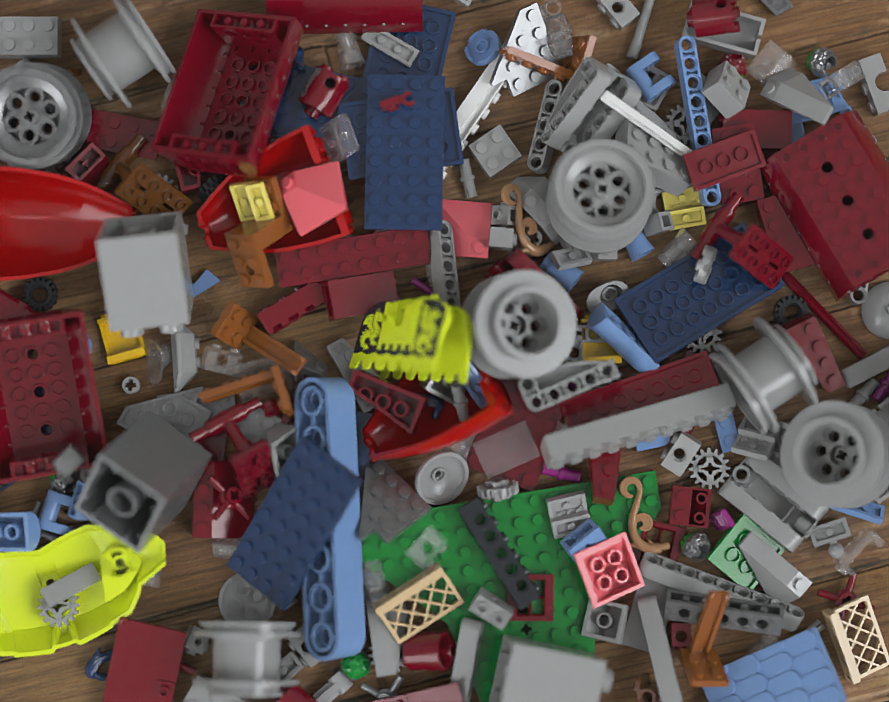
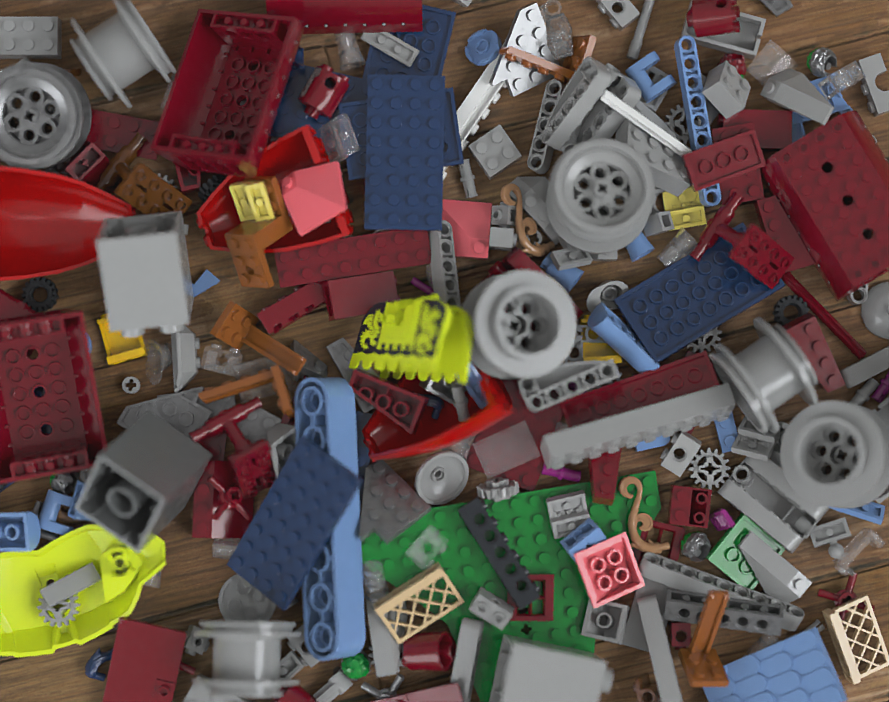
flat silver brick [53,443,85,477] -> none
dark red bush [261,399,281,418] -> none
dark red plate [380,91,415,113] -> none
light grey plate [693,245,717,285] -> none

